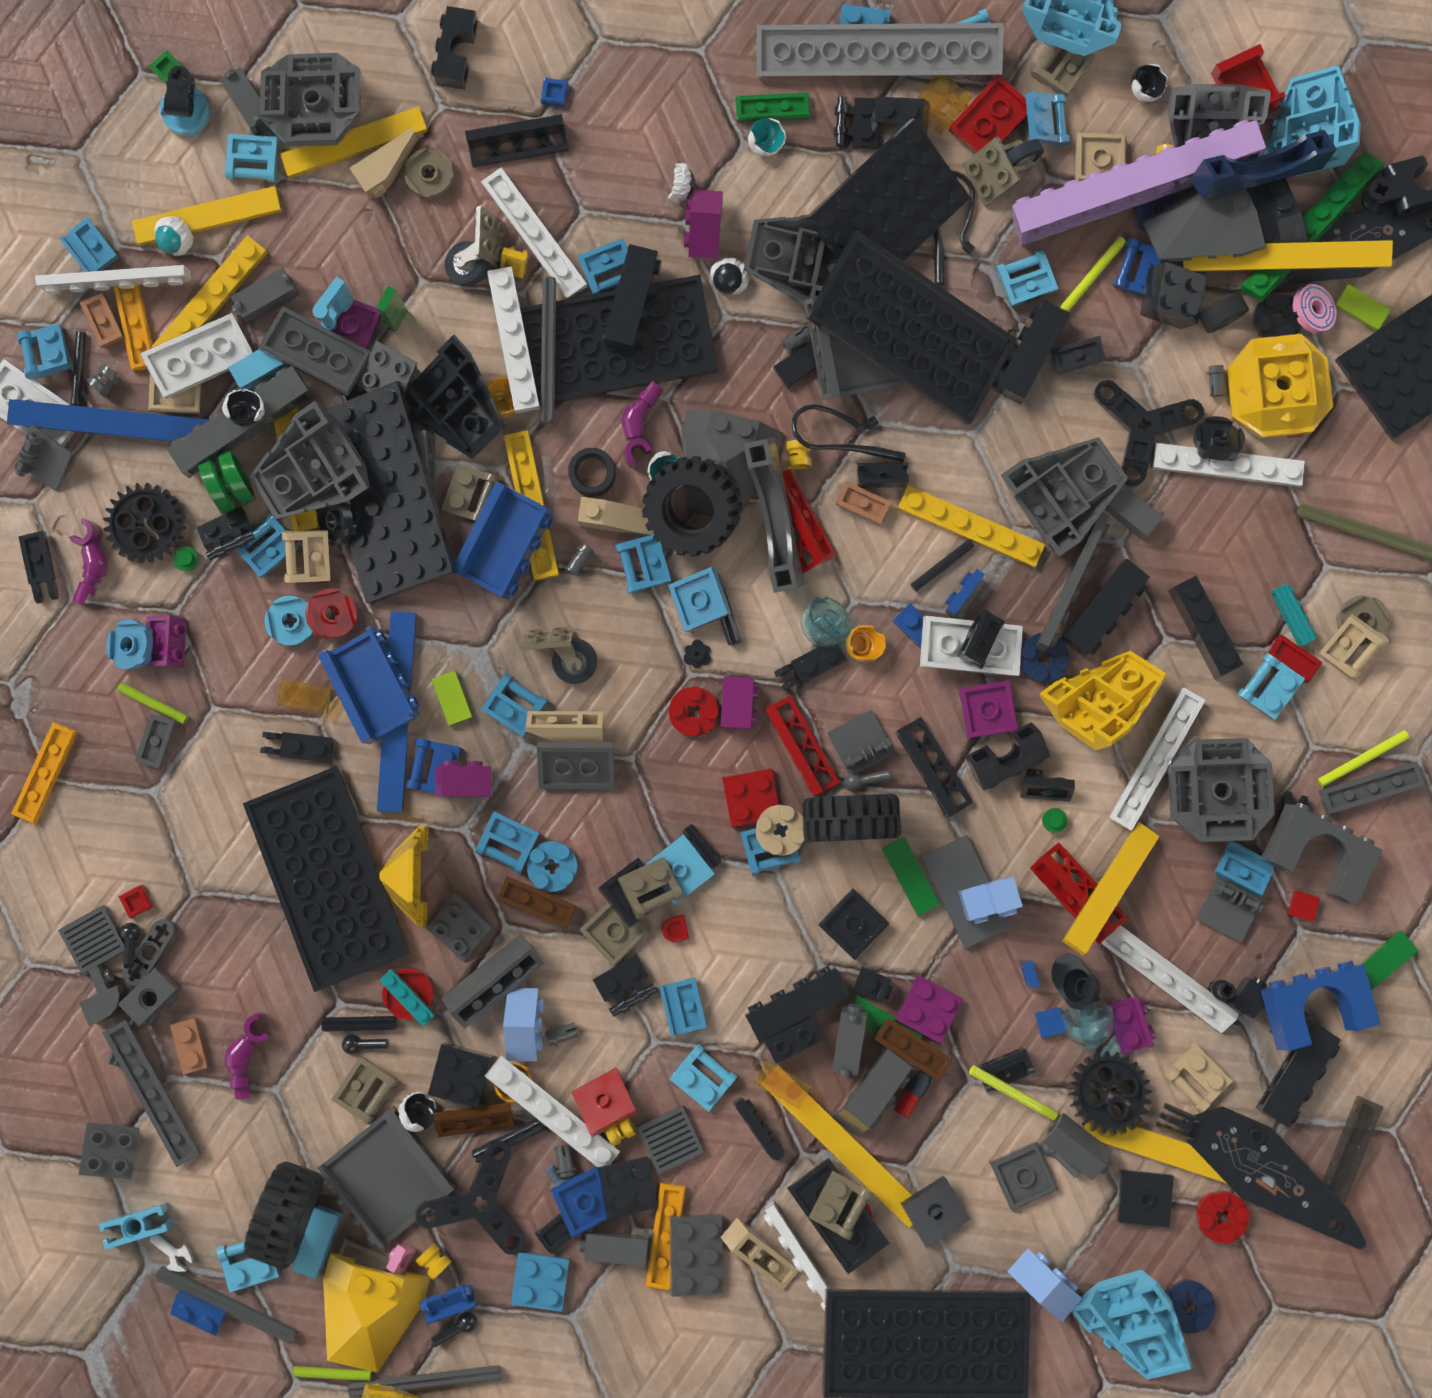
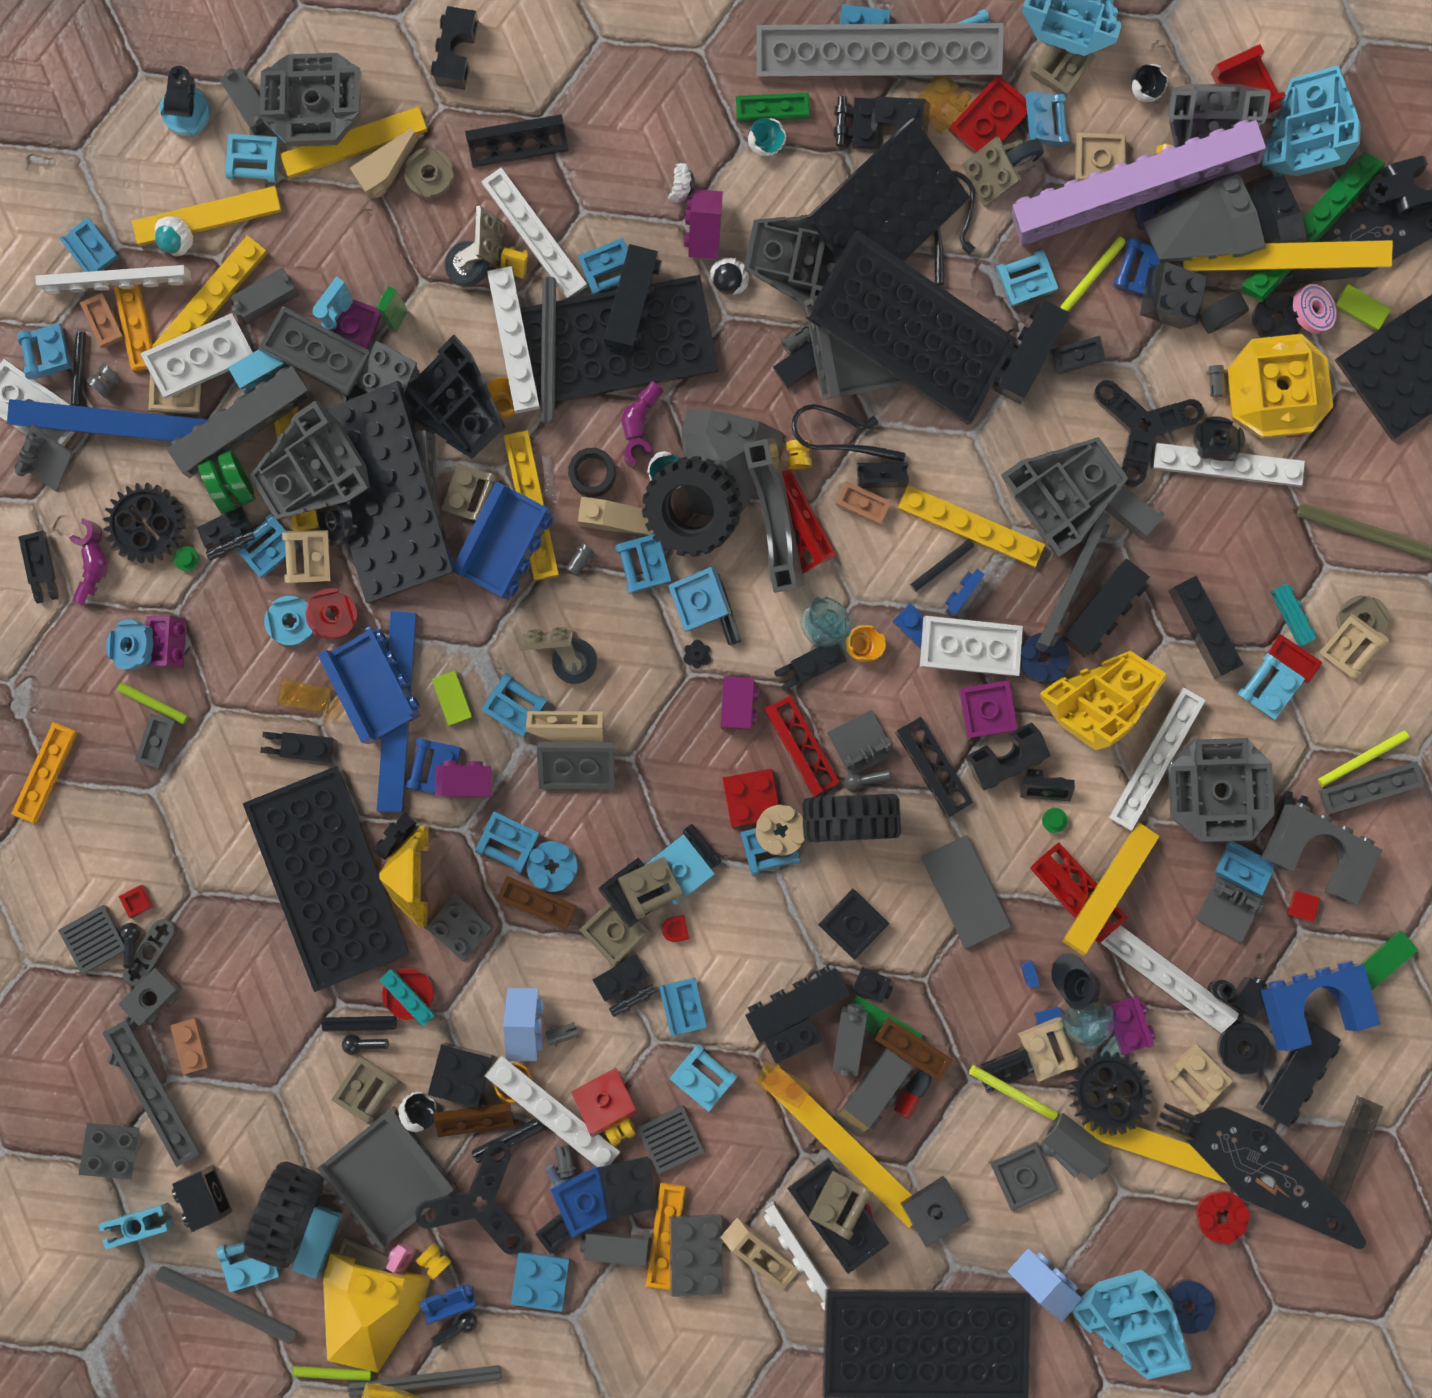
dark grey brick [79,965,126,1026] -> none
green plate [149,50,182,86] -> none
white bar [149,1234,194,1272] -> none
blue plate [170,1290,226,1336] -> none
black hair [222,389,265,427] -> none
magenta piece [224,1012,271,1099] -> none
dark grey brick [442,933,544,1029] -> none
blue tile [540,78,569,108] -> none
red plate [668,686,719,737] -> none
black hinge [733,1097,785,1161] -> none
green tile [882,837,940,916] -> none
magenta plate [895,975,963,1045] -> none
black hinge [957,610,1005,669] -> none
light blue brick [958,877,1023,924] -> none
black plate [1117,1169,1174,1228] -> none
dark blue arch [1190,130,1337,199] -> none
none -> black brick [172,1164,233,1232]
none -> black plate [372,812,417,860]
none -> tan plate [1018,1017,1080,1082]
none -> black plate [1217,1022,1271,1074]

